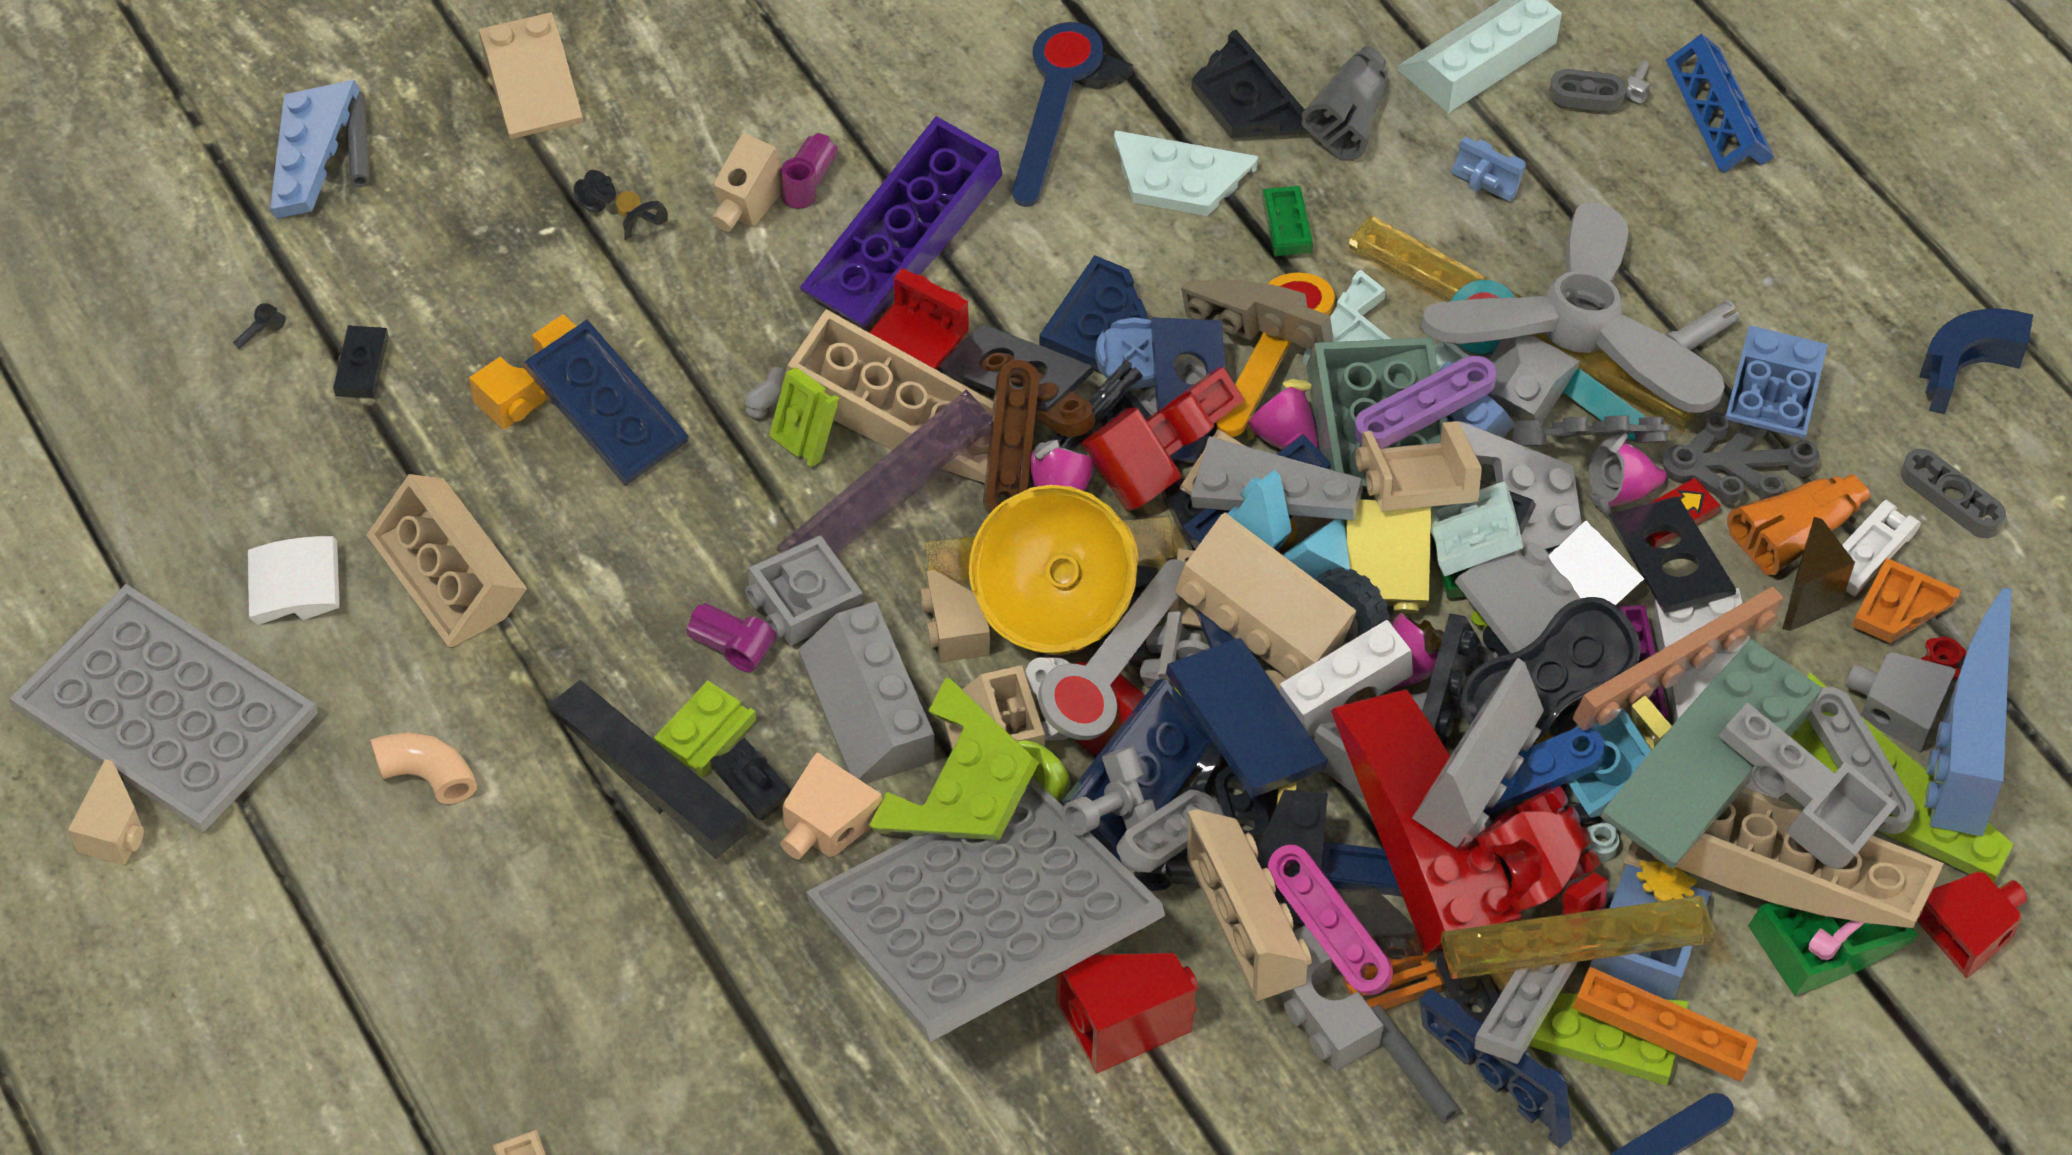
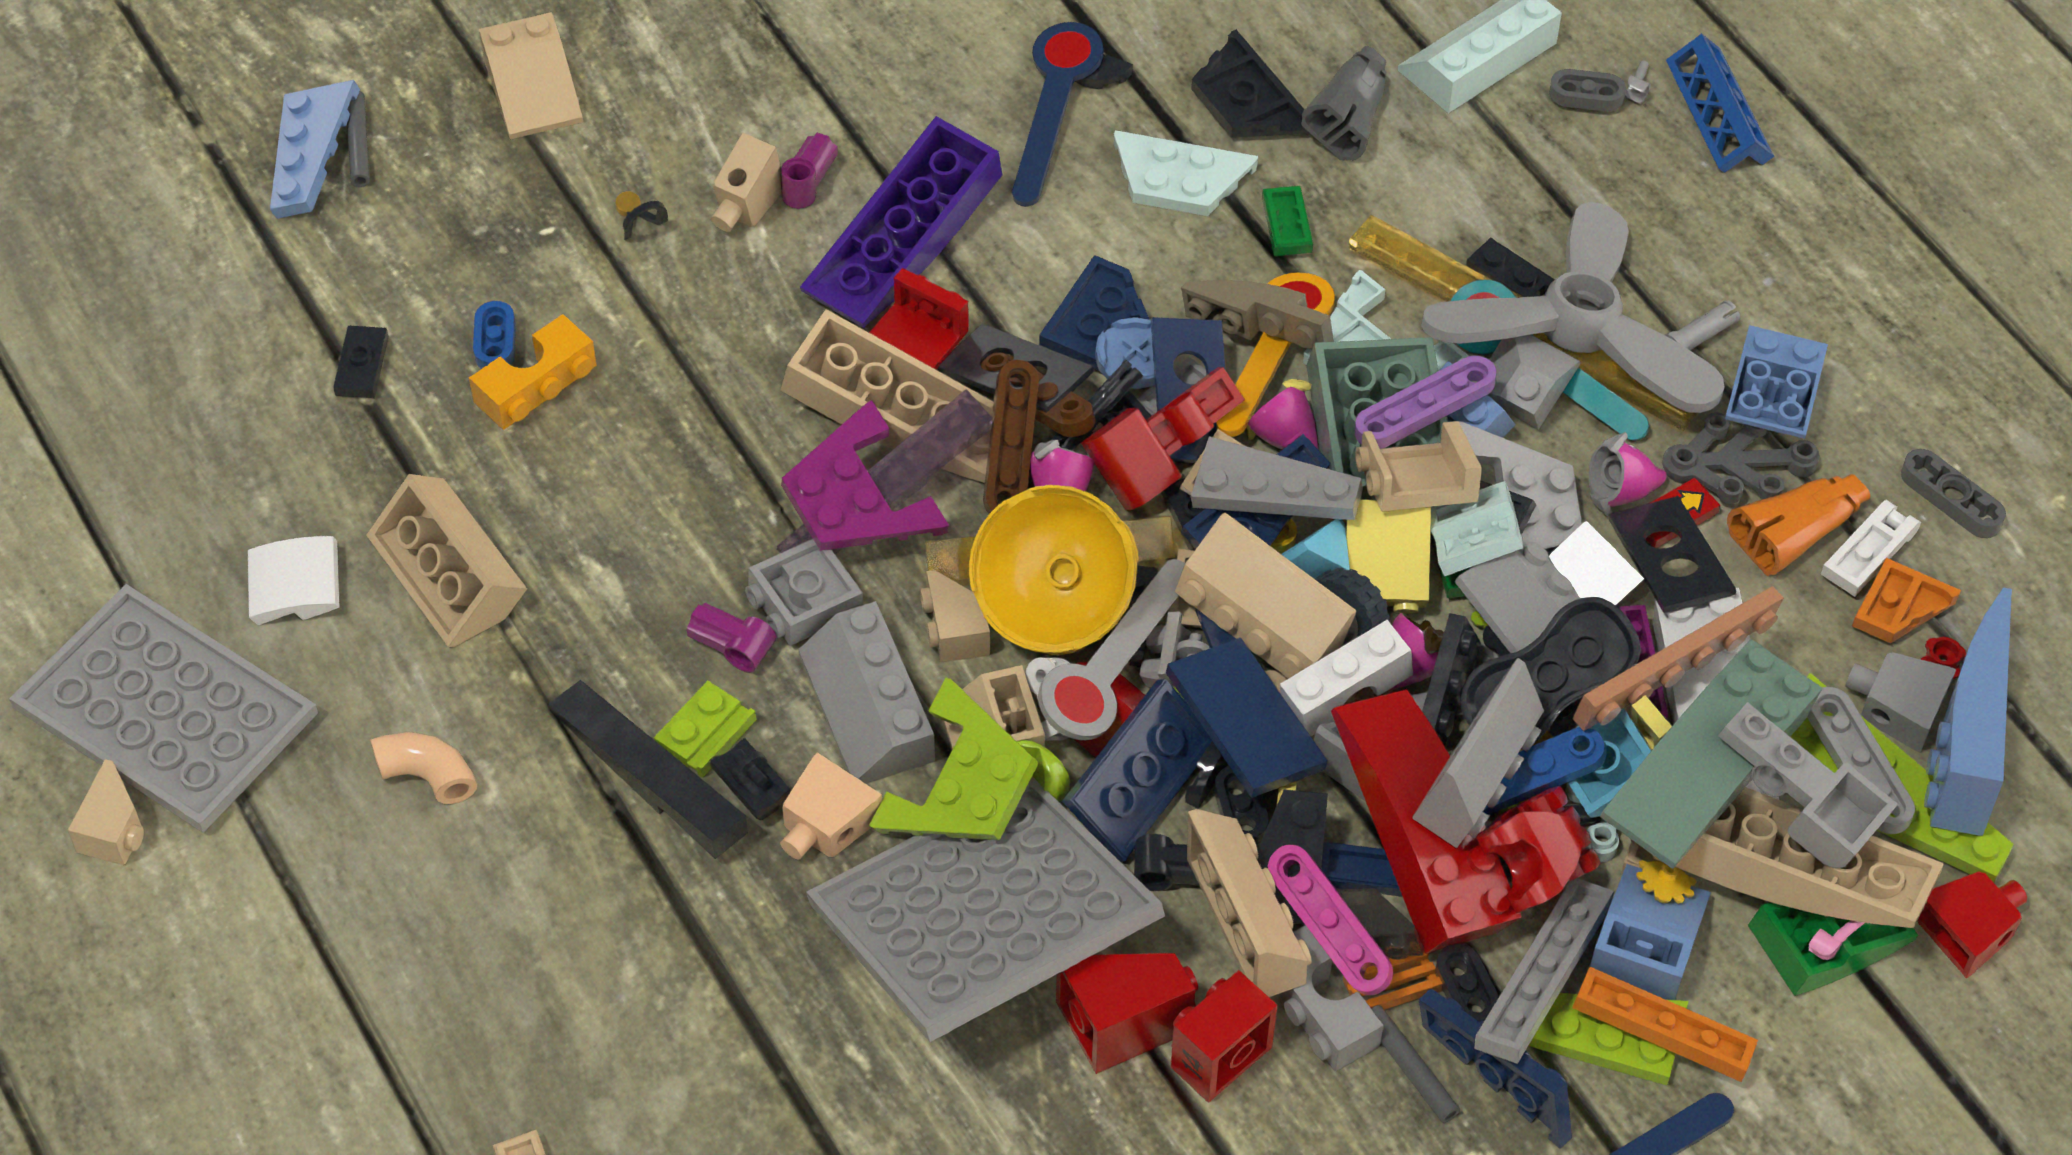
black hand [233,303,286,349] -> none
dark blue tile [523,319,689,485] -> none
black wheel [574,170,616,213] -> none
light grey arm [745,367,786,418] -> none
lime plate [769,367,839,467] -> none
light grey bar [1062,746,1156,836] -> none
light grey plate [1117,790,1222,872] -> none
medium azure slope [1228,470,1292,551] -> none
clear yellow plate [1441,896,1716,979] -> none
medium blue hips [1451,137,1526,202] -> none
dark grey plant [1513,416,1672,447] -> none
red plate [1561,872,1608,934] -> none
dark brown slope [1782,517,1855,631] -> none
dark blue arch [1919,308,2033,414] -> none
none -> blue plate [473,301,516,369]
none -> magenta wing [781,400,949,551]
none -> red brick [1171,970,1278,1103]
none -> black plate [1465,237,1555,298]

